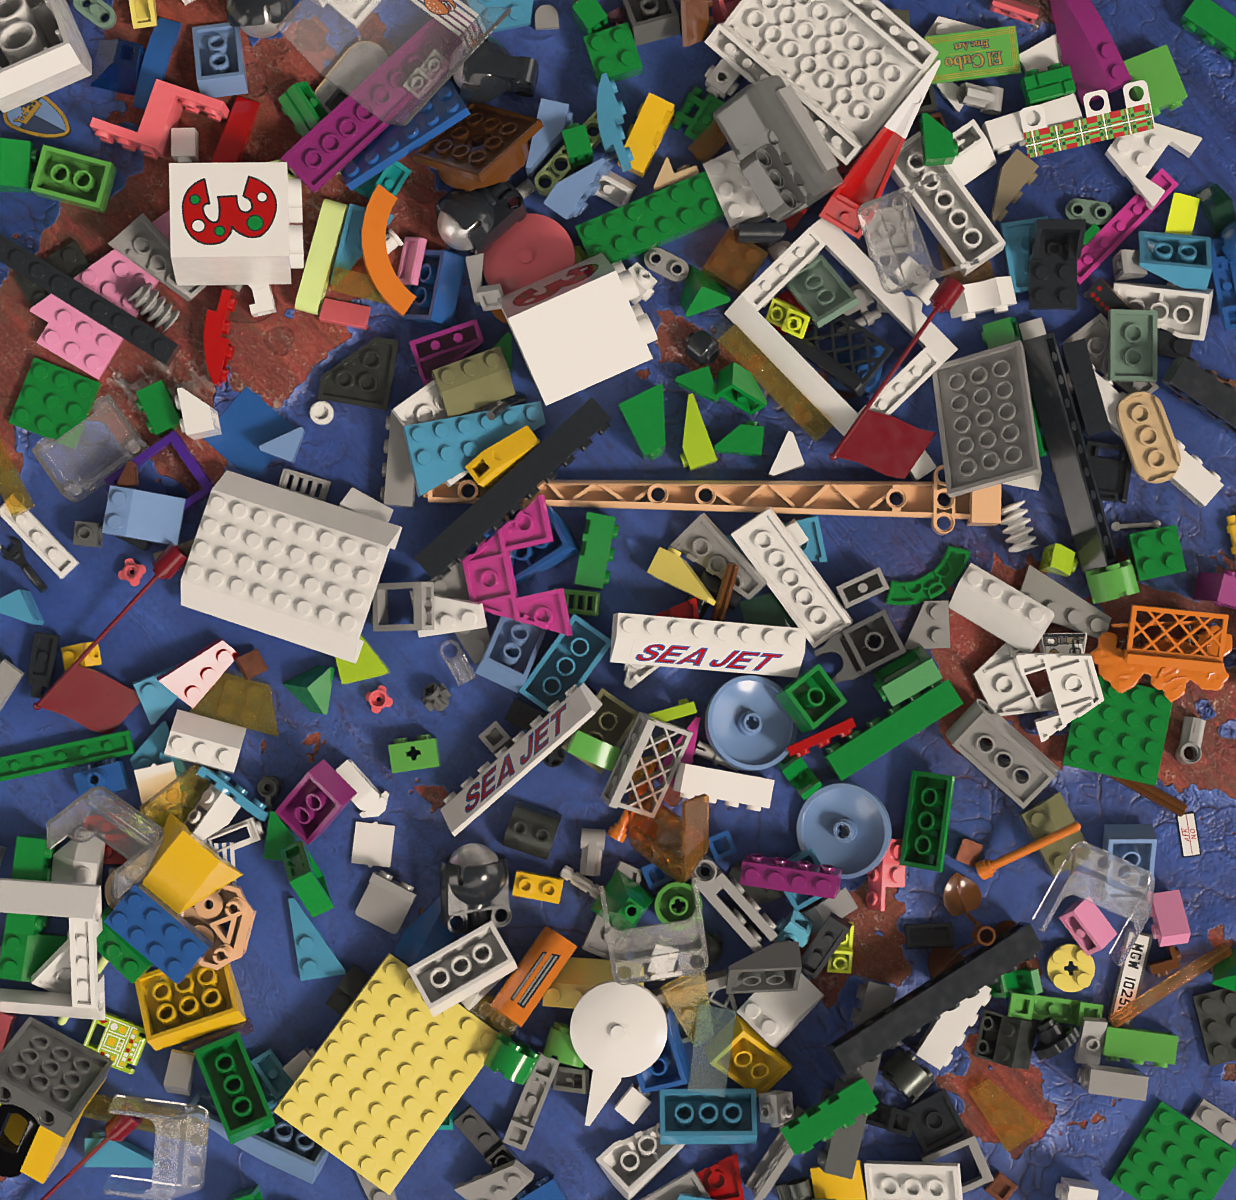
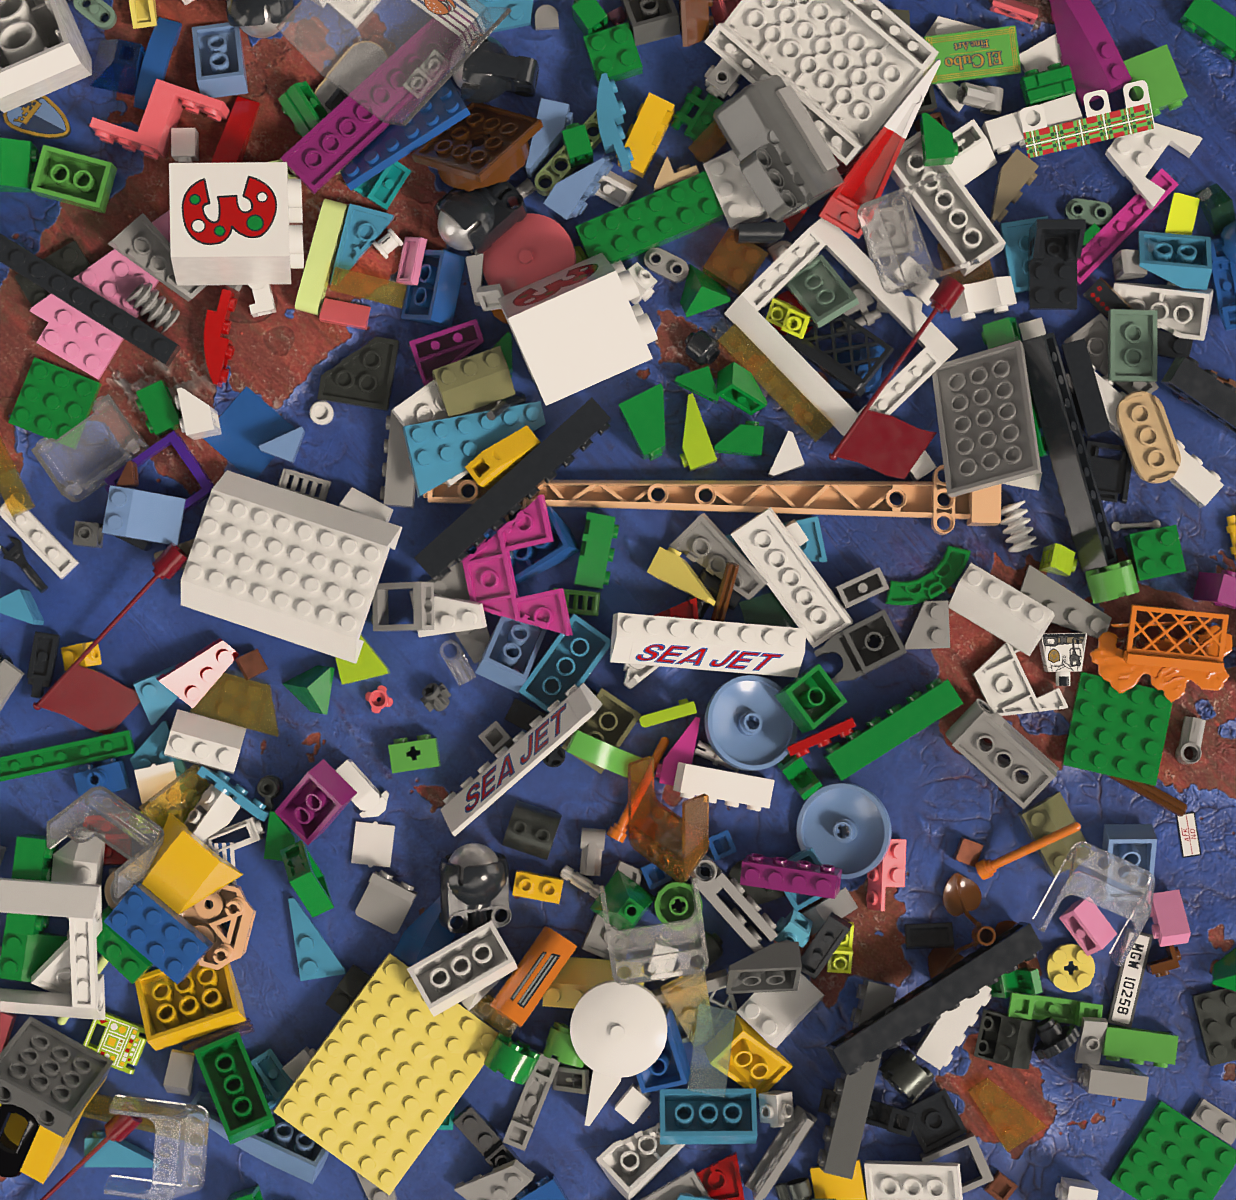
coral plate [118,558,146,586] -> none
orange tile [361,184,416,317] -> none
light grey fence [601,711,693,818] -> none
green wedge [779,1076,879,1156] -> none
green window [872,645,943,706] -> none
green slope [900,770,955,872] -> none
white wing [1015,653,1104,742] -> none
clear orange axle [1108,943,1232,1028] -> none

